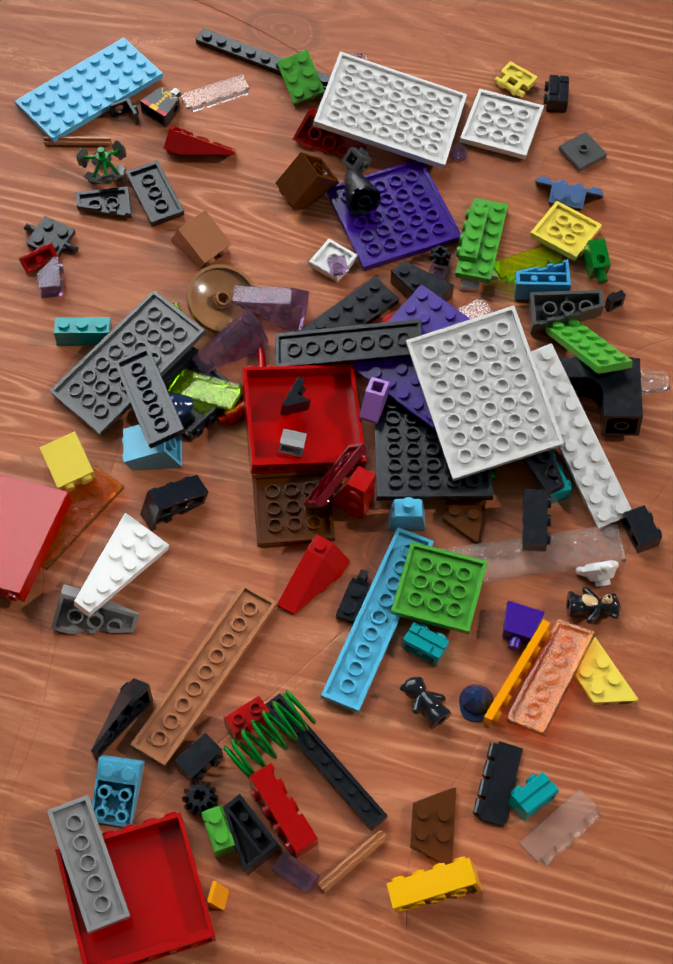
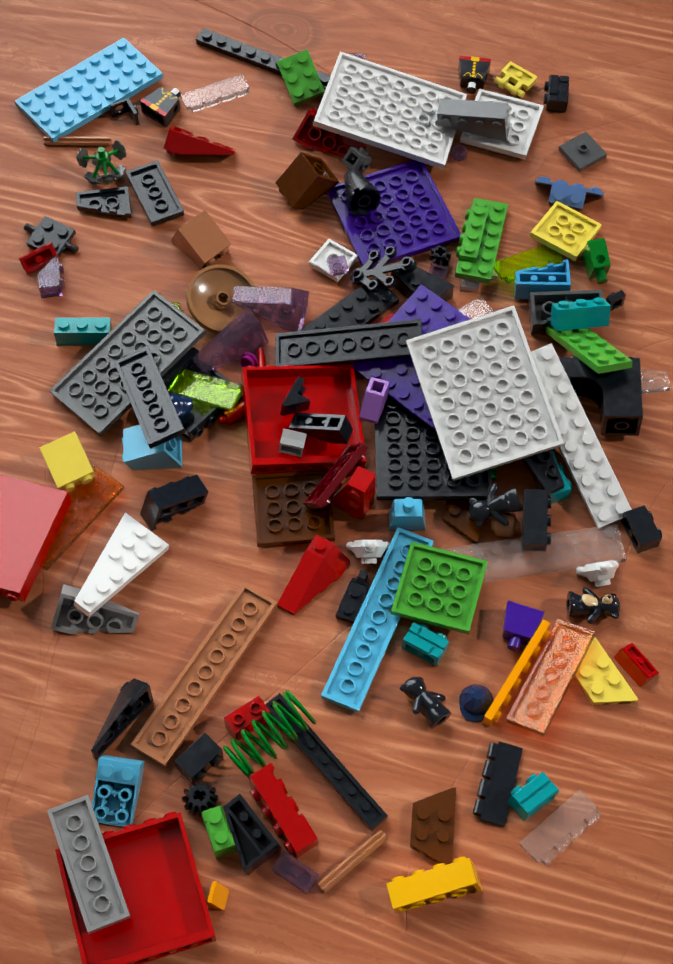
none -> magenta plate [240,352,258,367]
none -> black slope [289,413,353,444]
none -> white rock [346,539,390,564]
none -> black plant [350,246,417,292]
none -> dark grey wedge [437,98,510,142]
none -> black torso [458,55,491,94]
none -> black piece [469,483,523,527]
none -> nougat head [491,512,520,538]
none -> teal brick [551,297,611,331]
none -> red slope [614,643,659,687]

